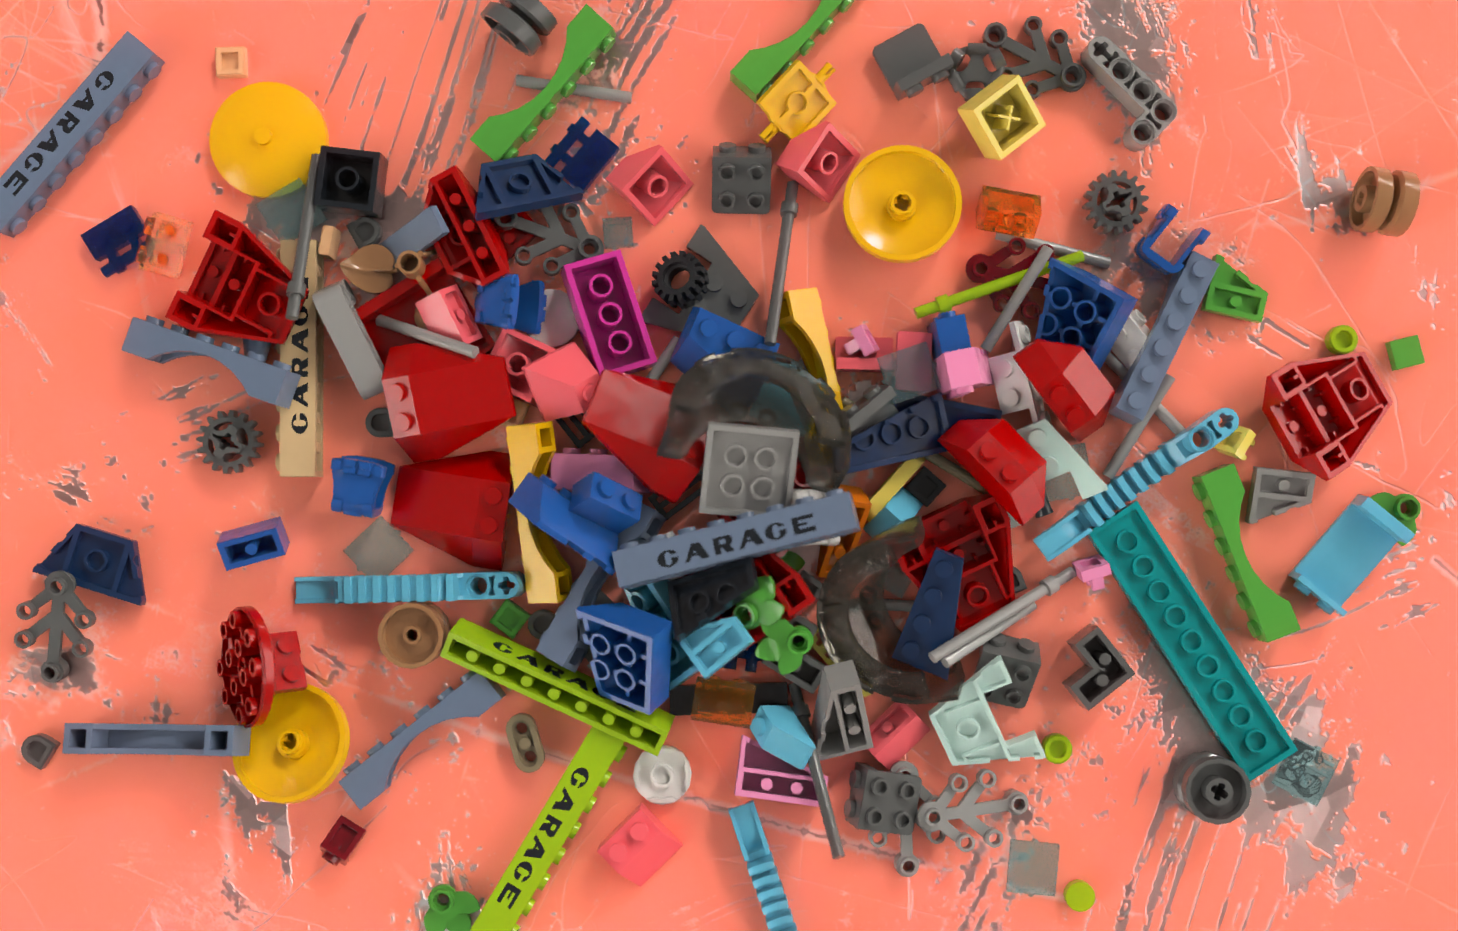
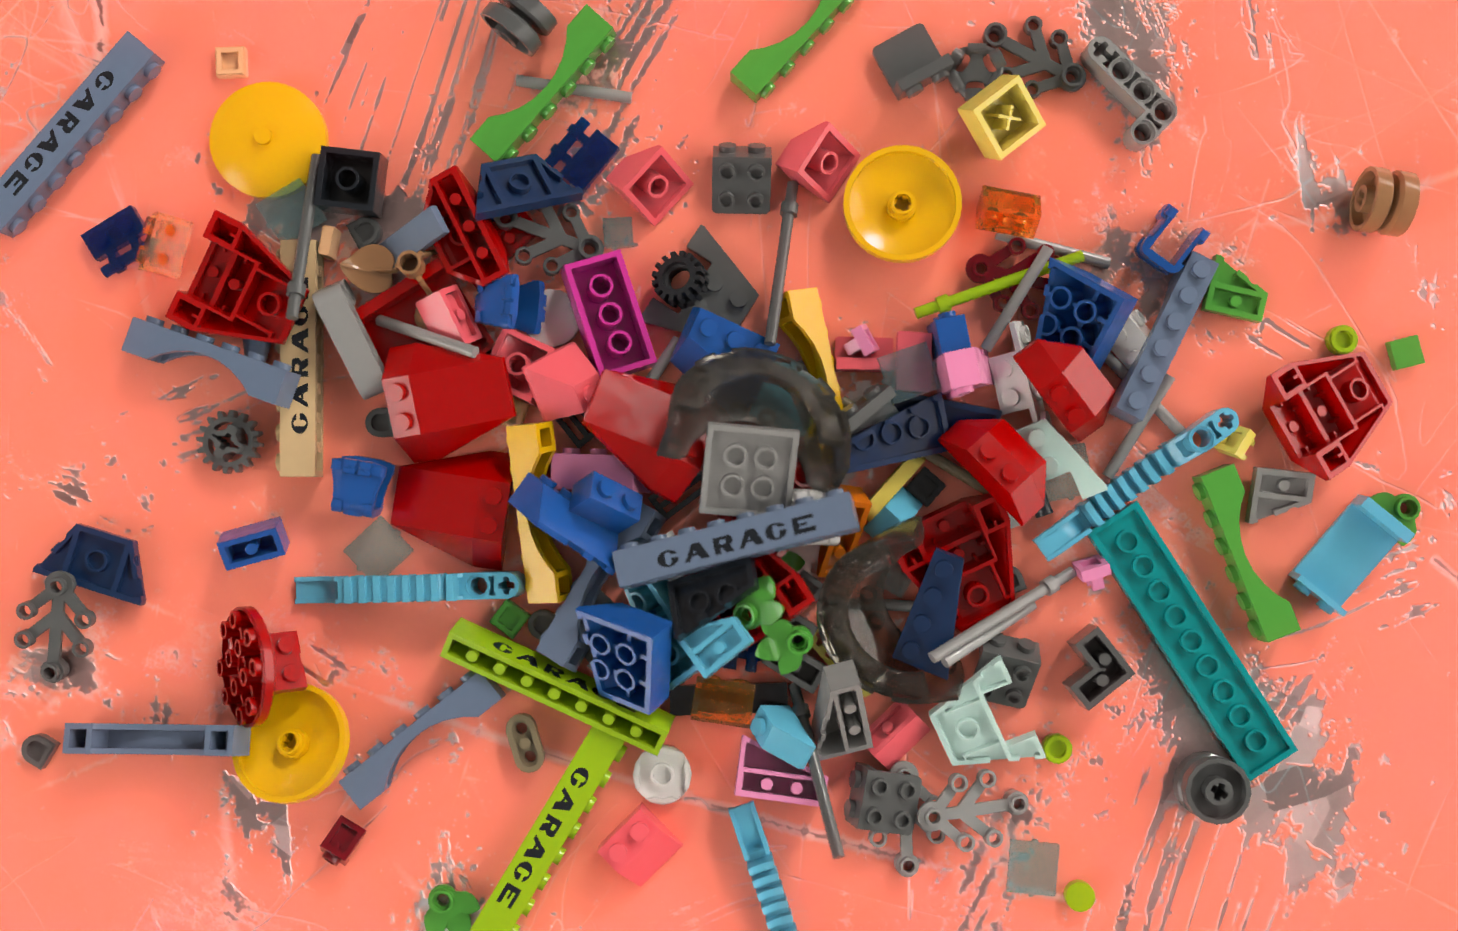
medium nougat wheel [377,601,451,669] -> none
yellow plate [756,60,837,144] -> none
dark grey gear [1082,170,1149,235] -> none
clear light blue piece [1272,738,1340,806] -> none

